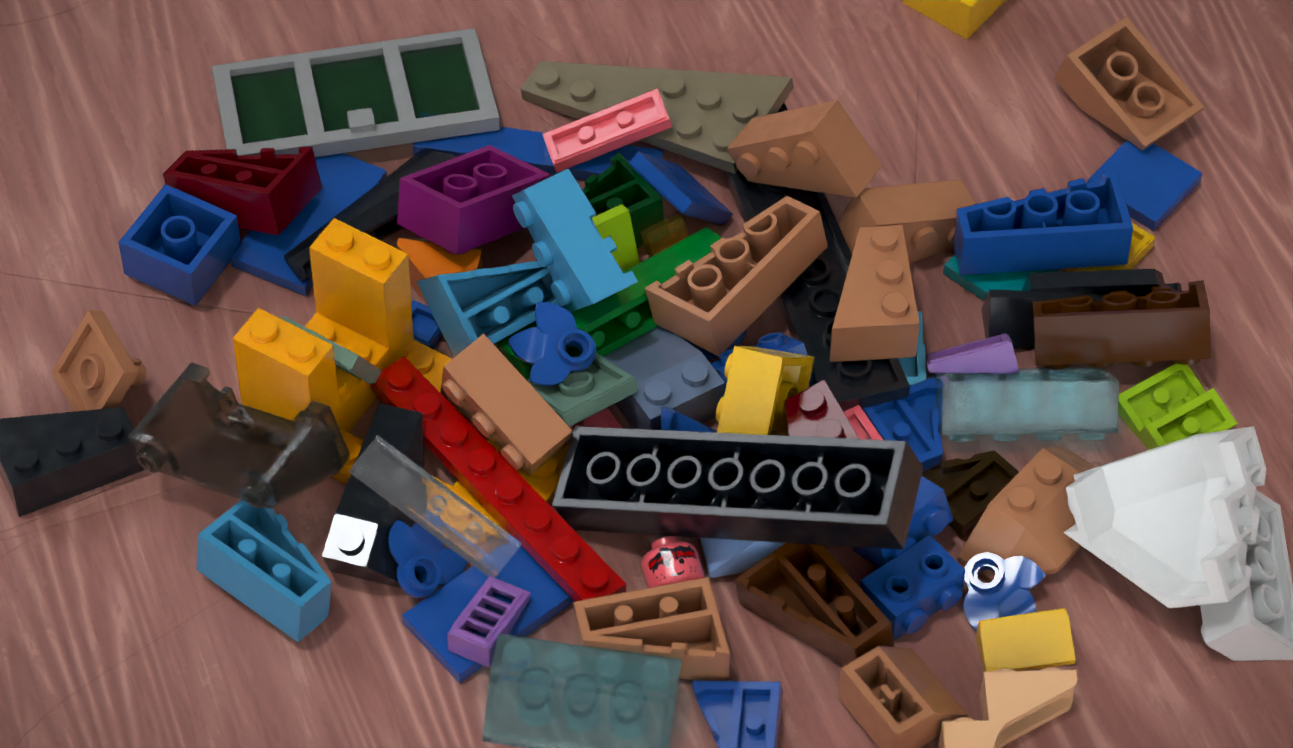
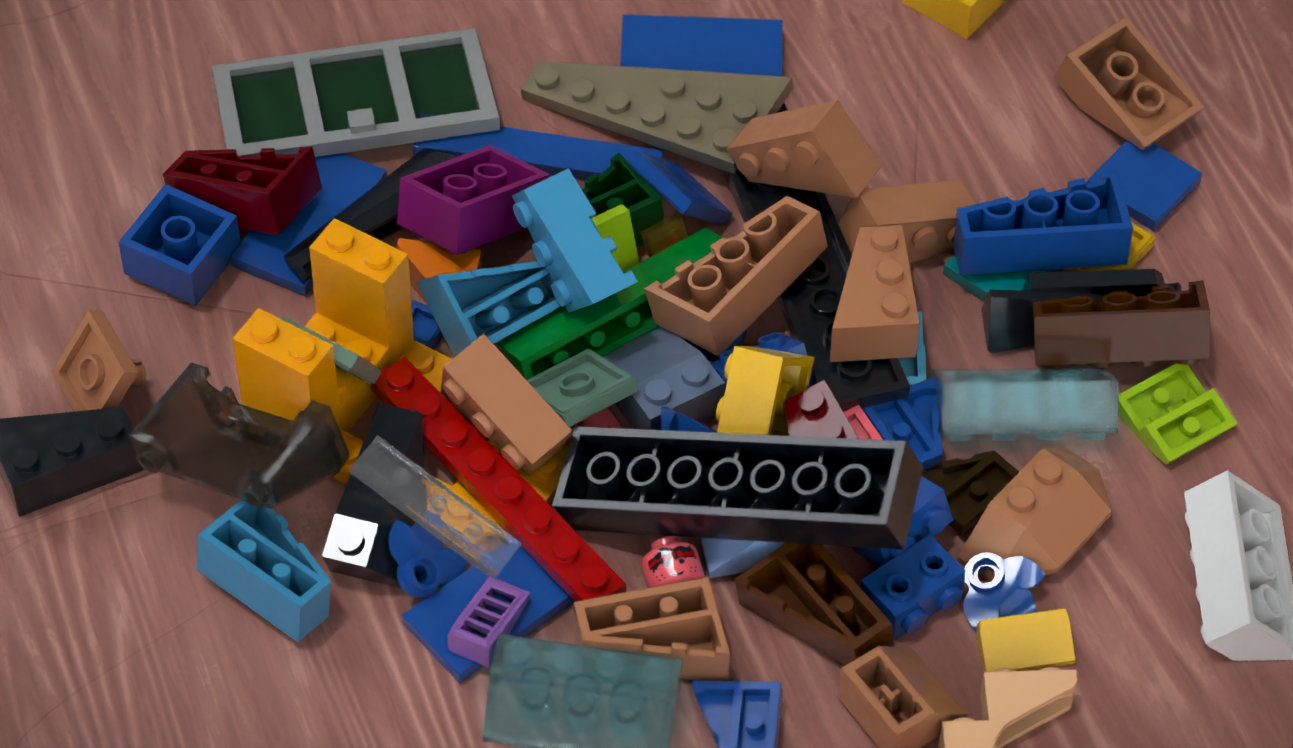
blue plate [508,302,596,386] -> none
coral tile [542,88,673,173] -> none
medium lavender slope [926,333,1019,374] -> none
white panel [1063,426,1266,608] -> none
none -> blue tile [620,15,782,76]

